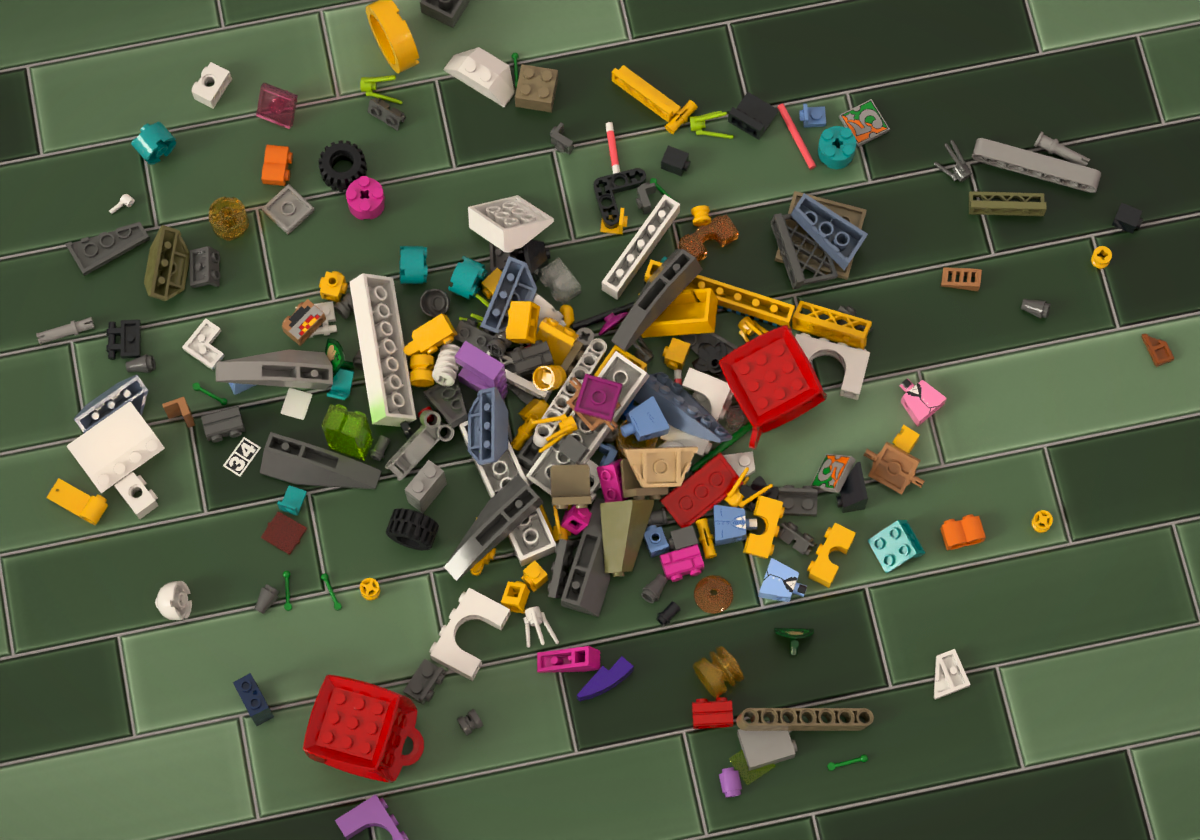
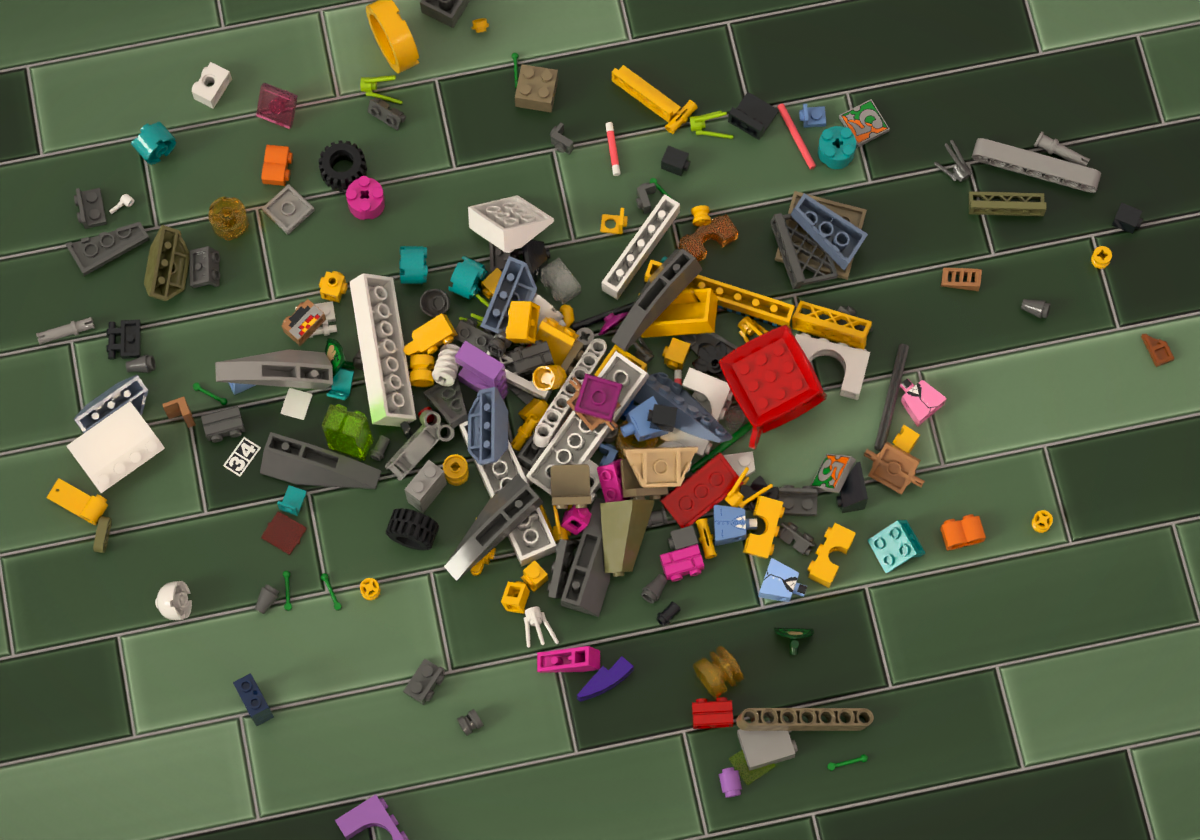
white brick [114,472,158,519] -> none
white plate [182,318,224,370] -> none
red piece [303,675,424,783] -> none
dark grey wheel [333,293,354,320] -> none
white arch [429,588,511,681] -> none
white wedge [444,47,515,107] -> none
yellow plant [532,414,578,453] -> none
dark grey brick [558,434,590,465] -> none
black beam [593,168,646,229] -> none
medium blue brick [643,525,669,558] -> none
clear orange dish [694,575,733,614] -> none
white wing [934,649,971,700] -> none
none -> dark grey bracket [74,188,107,229]
none -> olive beam [93,516,112,553]
none -> yellow wheel [443,454,469,486]
none -> yellow plate [471,18,489,33]
none -> black brick [647,404,677,432]
none -> dark grey axle [874,344,909,451]

